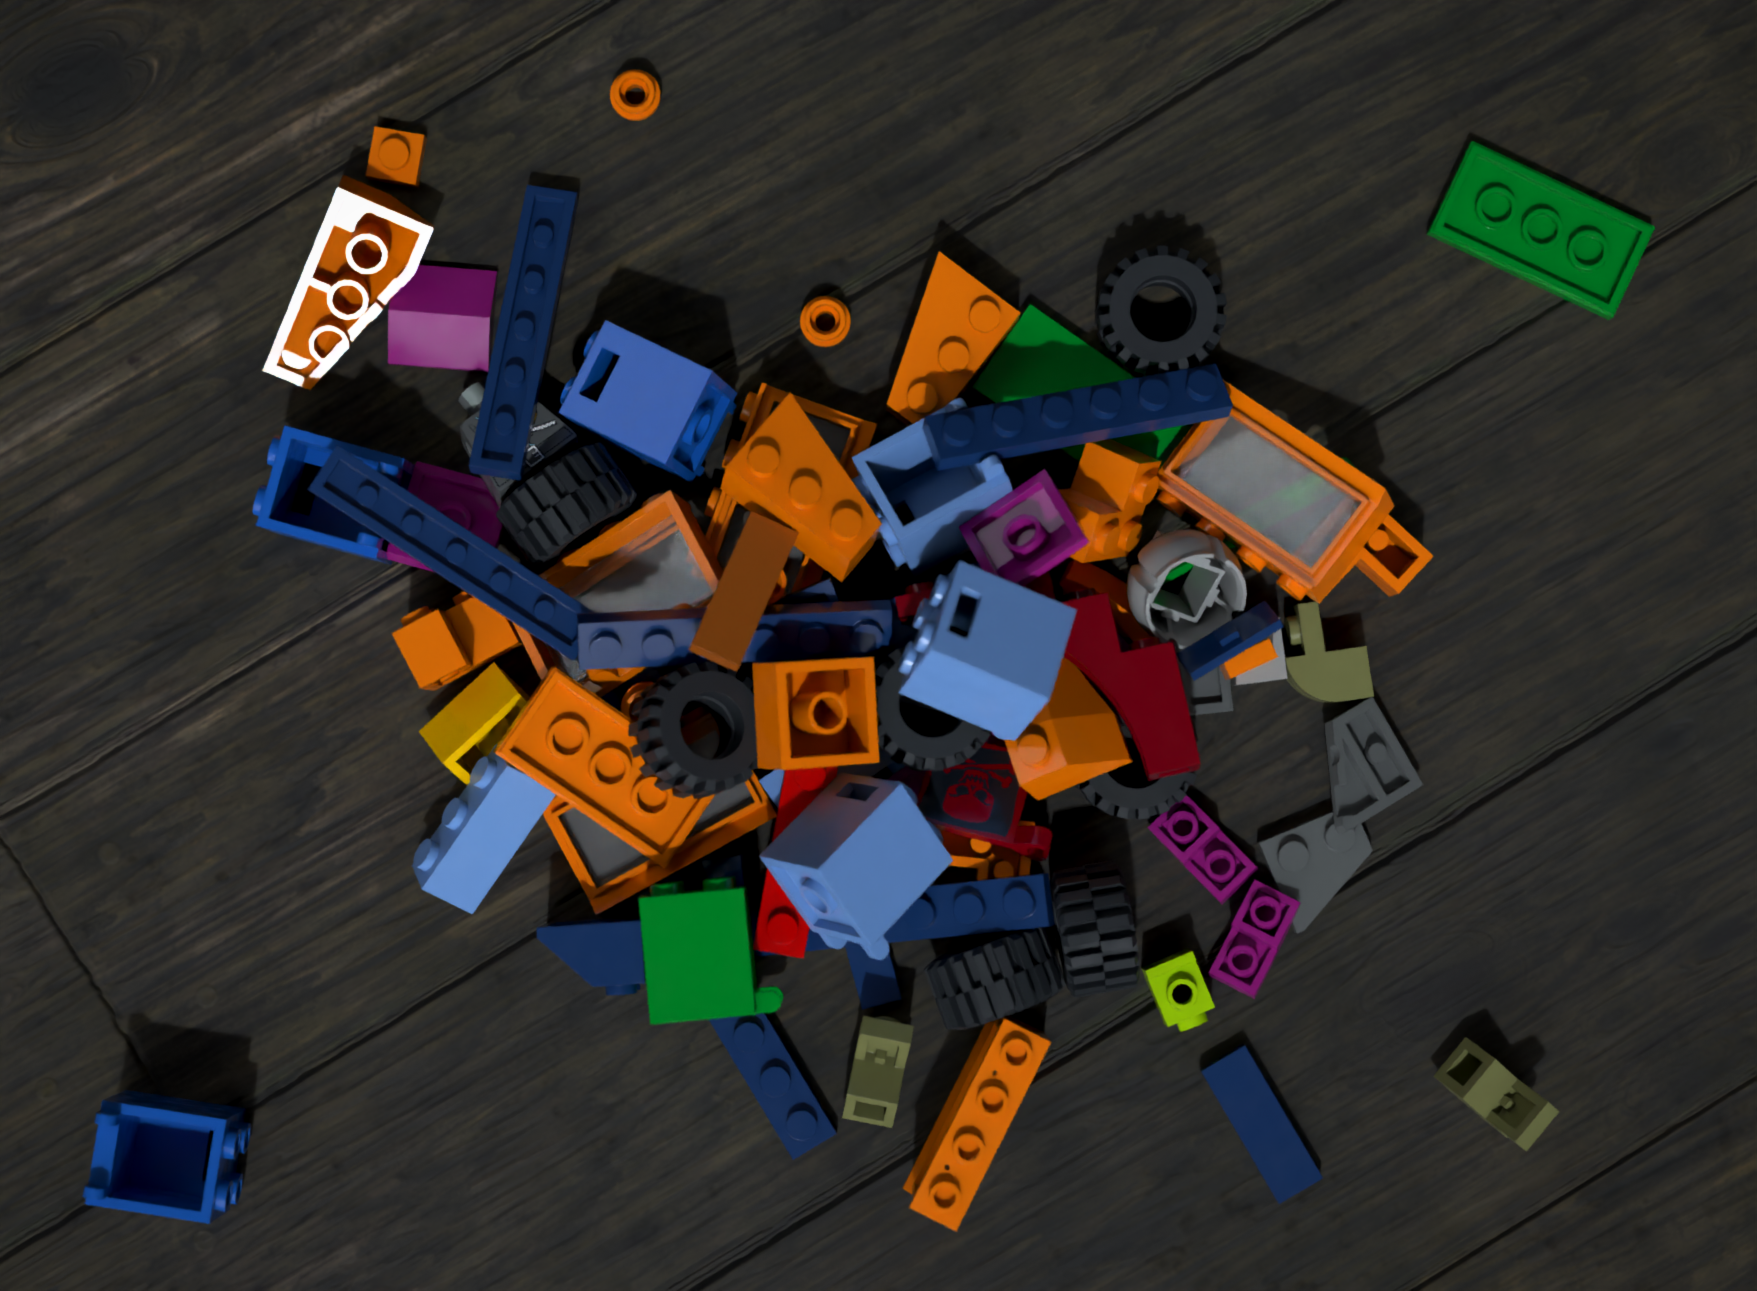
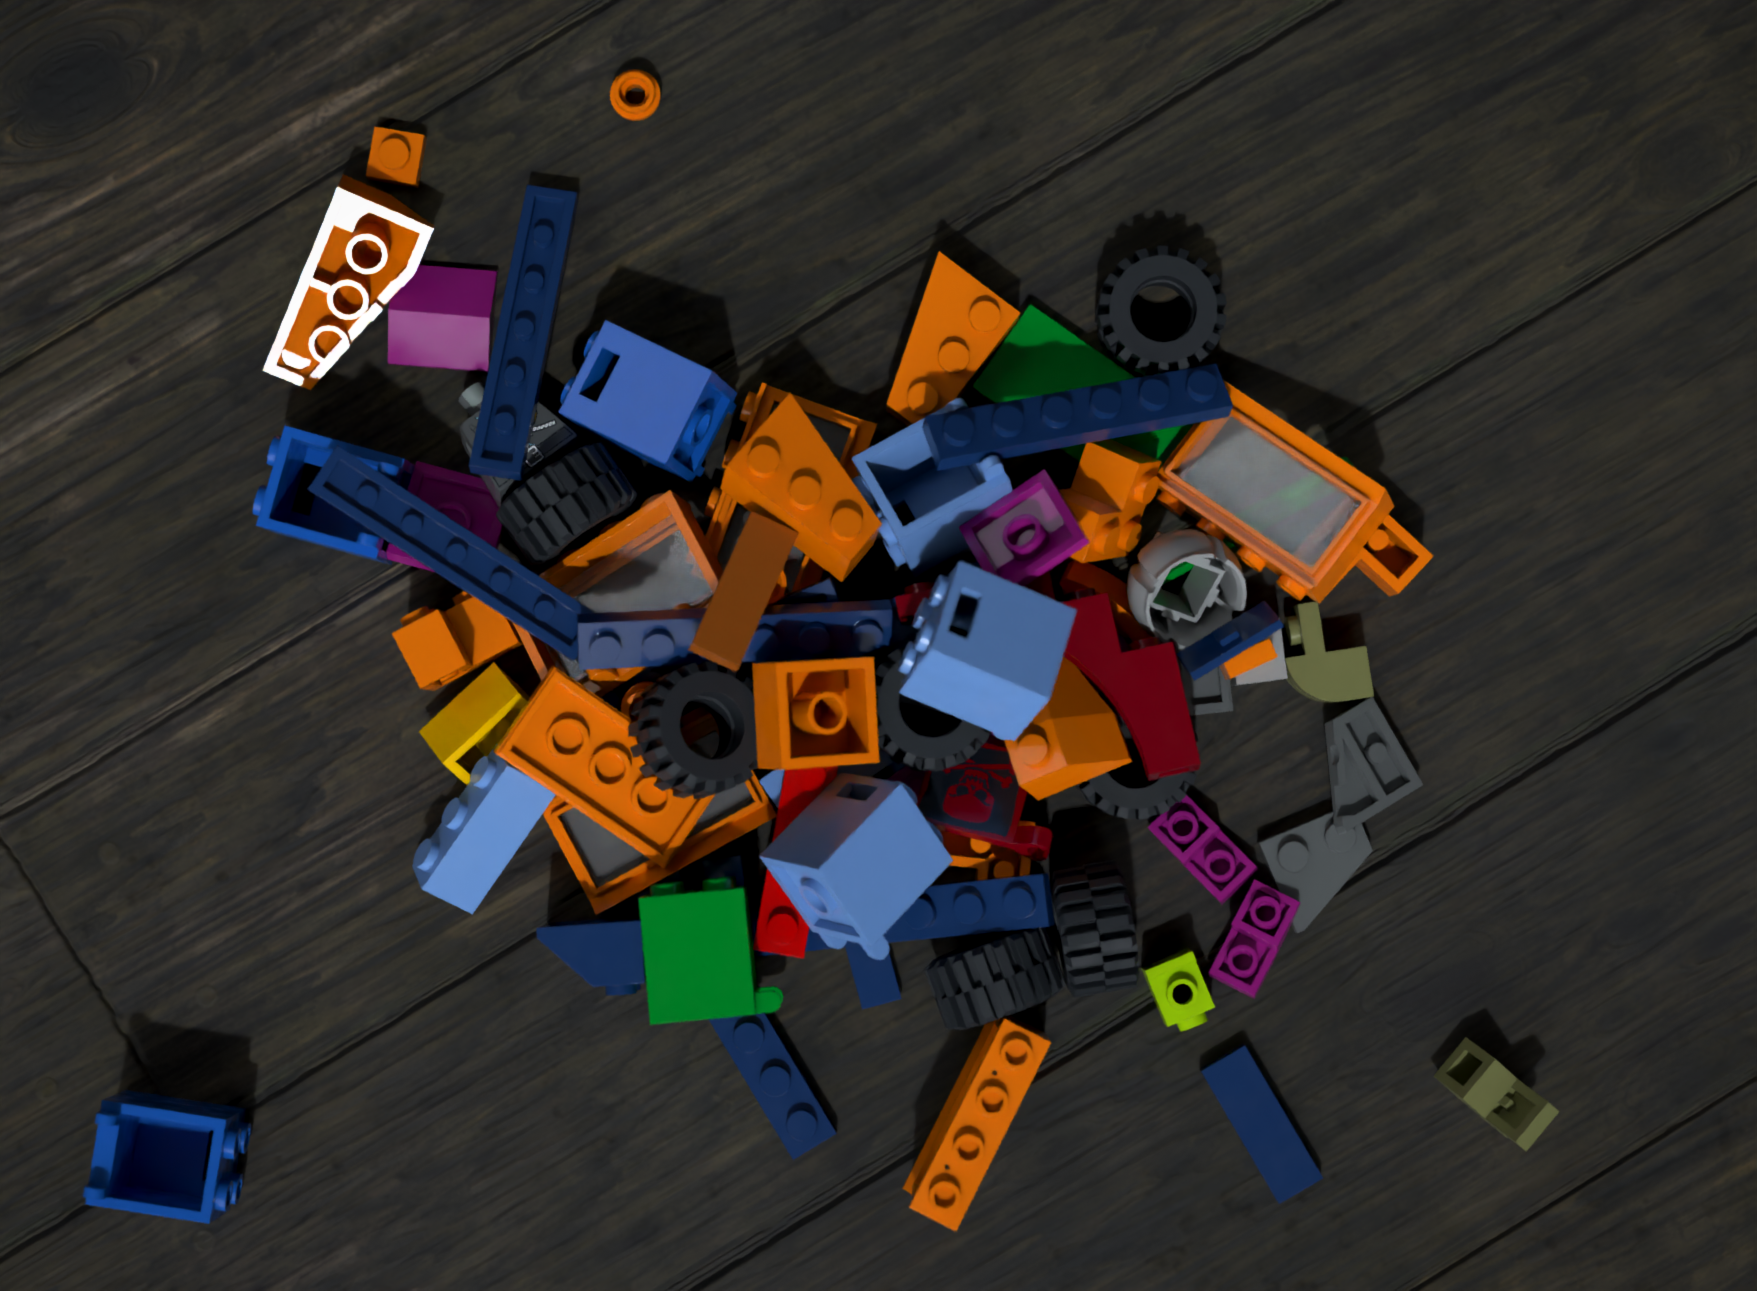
orange plate [800,296,851,347] -> none
olive brick [842,1016,914,1128] -> none
green tile [1426,141,1655,320] -> none

